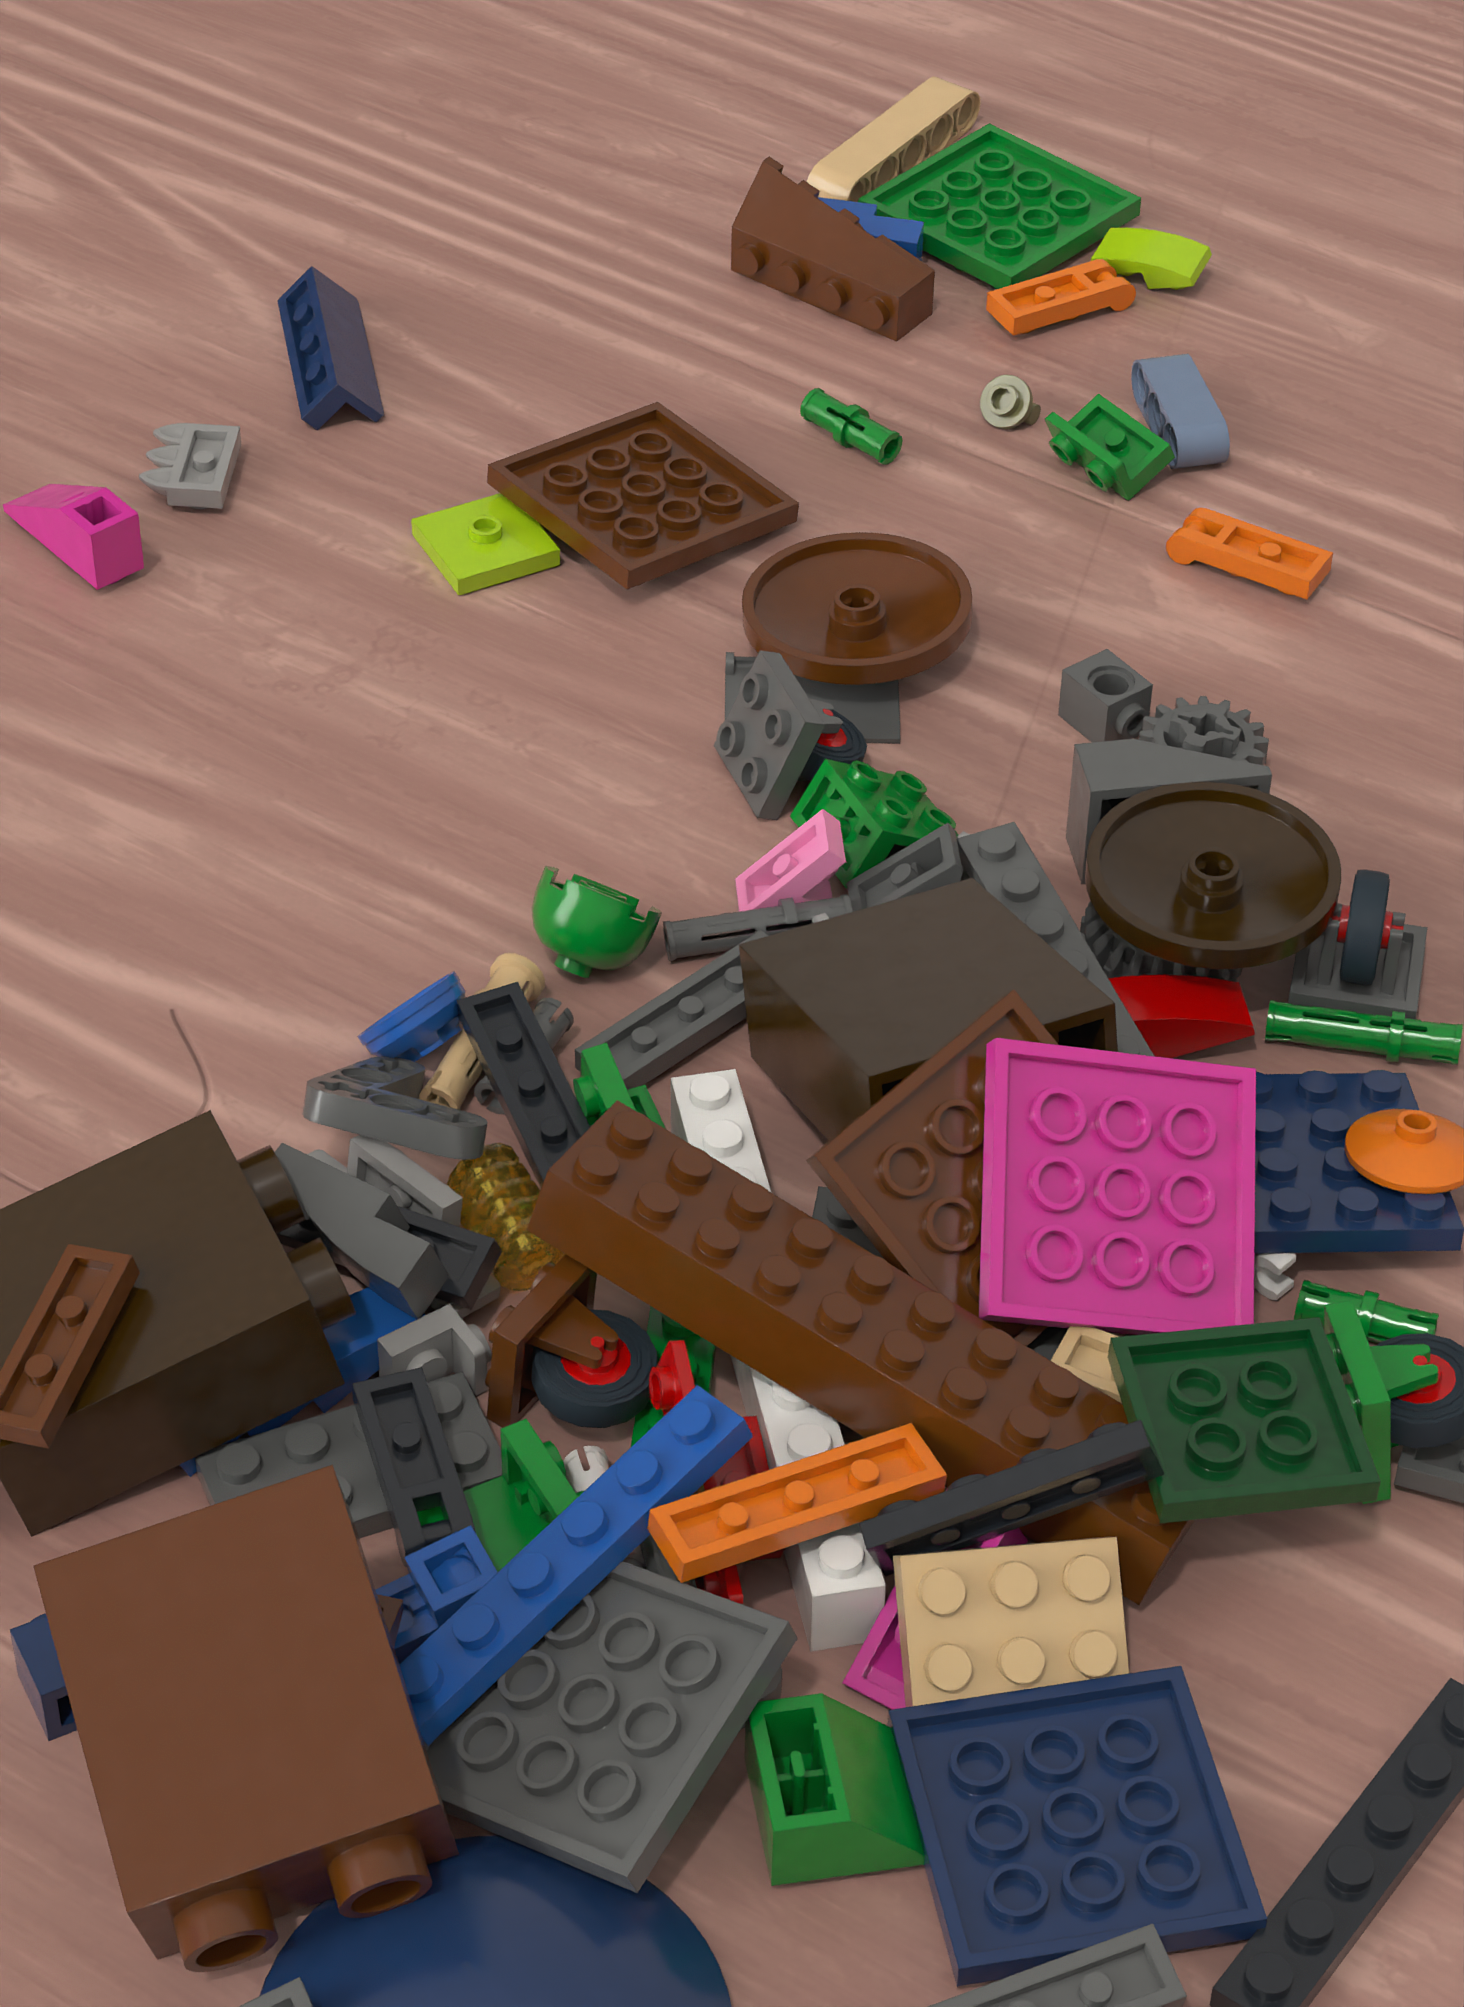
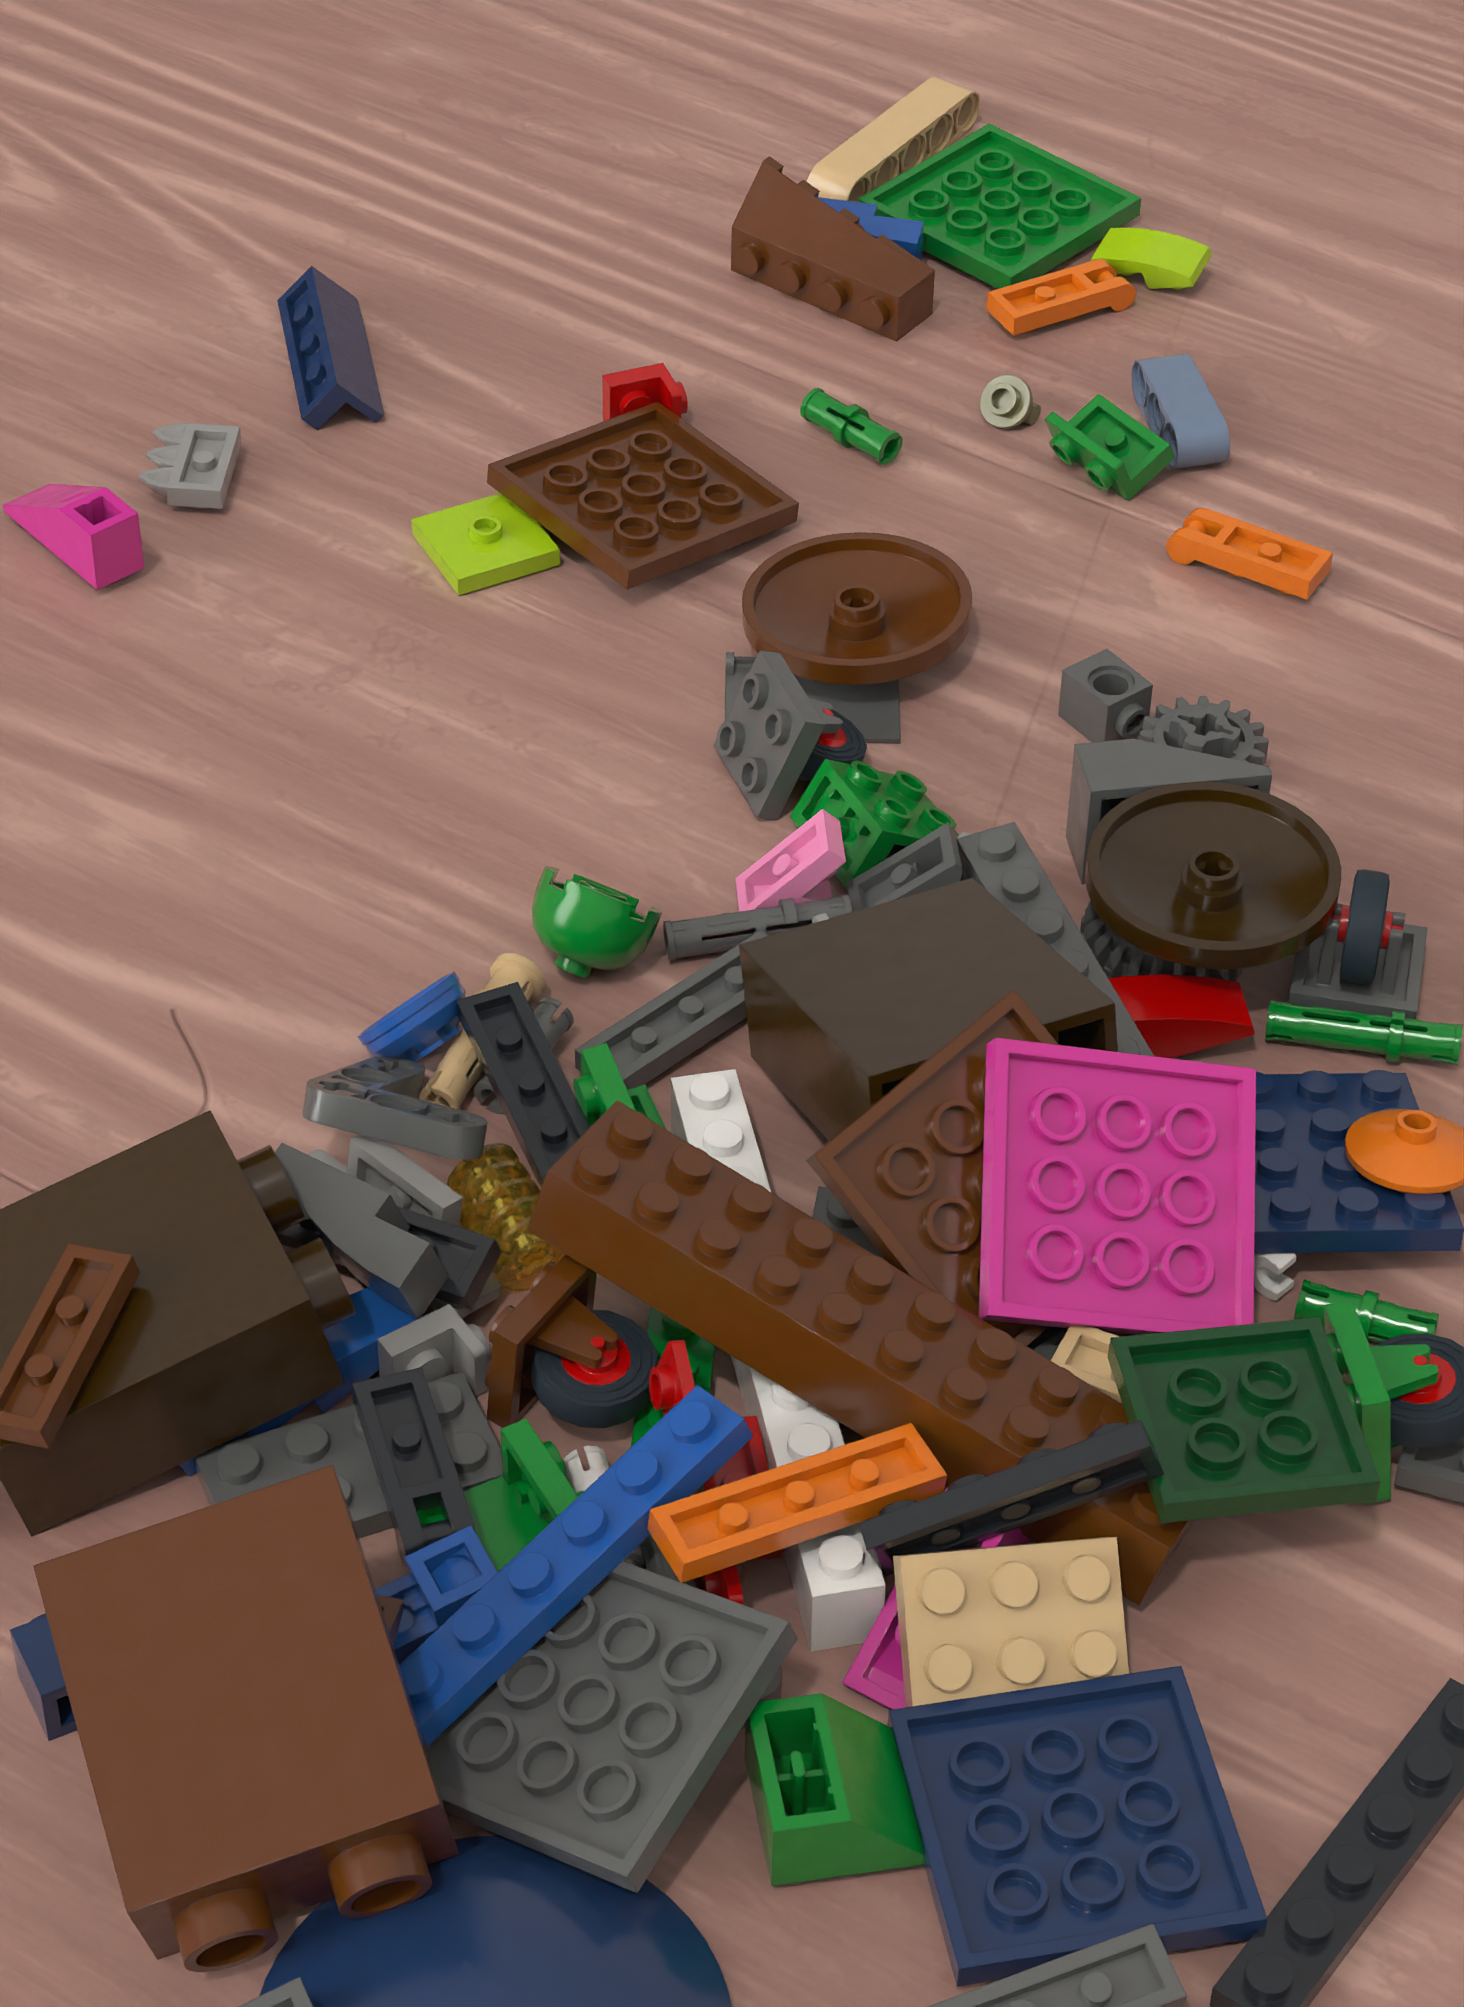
none -> red bracket [602,363,688,421]

